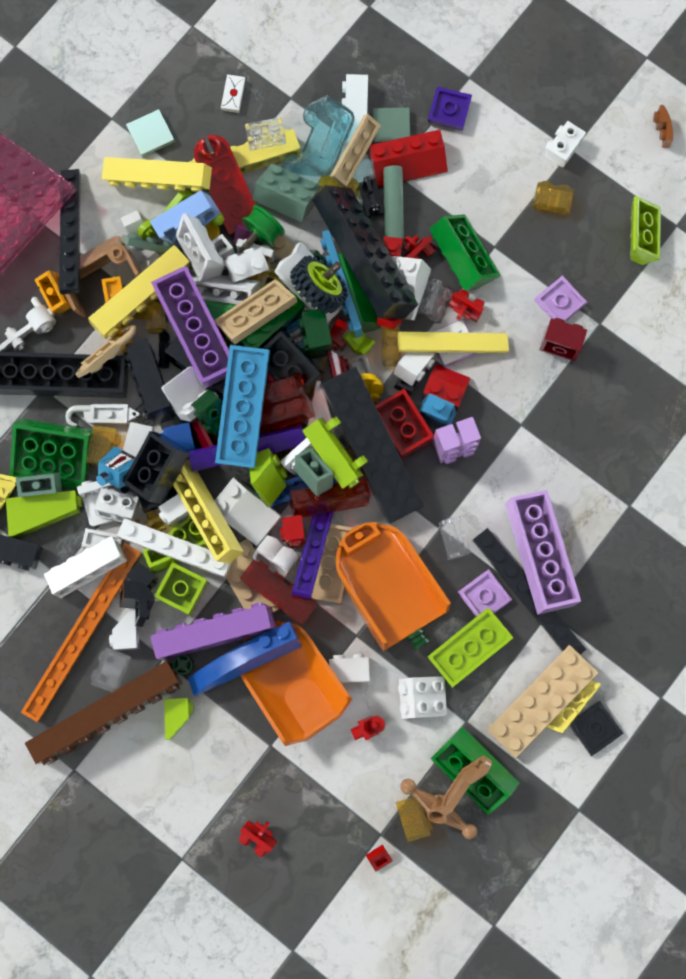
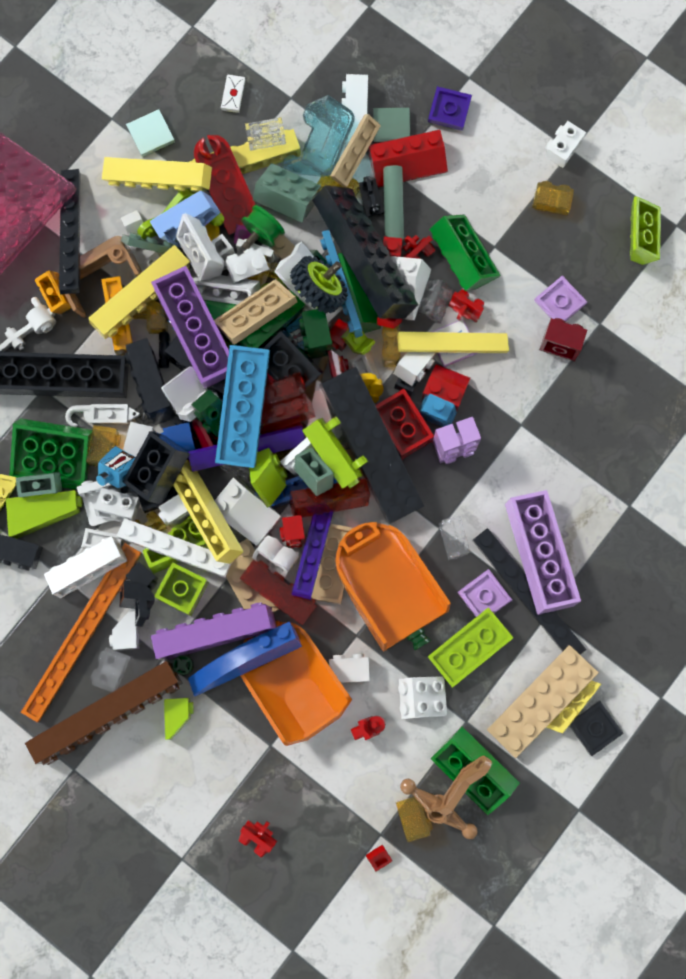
tan plate [75,325,137,378] -> none
dark orange slope [653,105,673,148] -> none

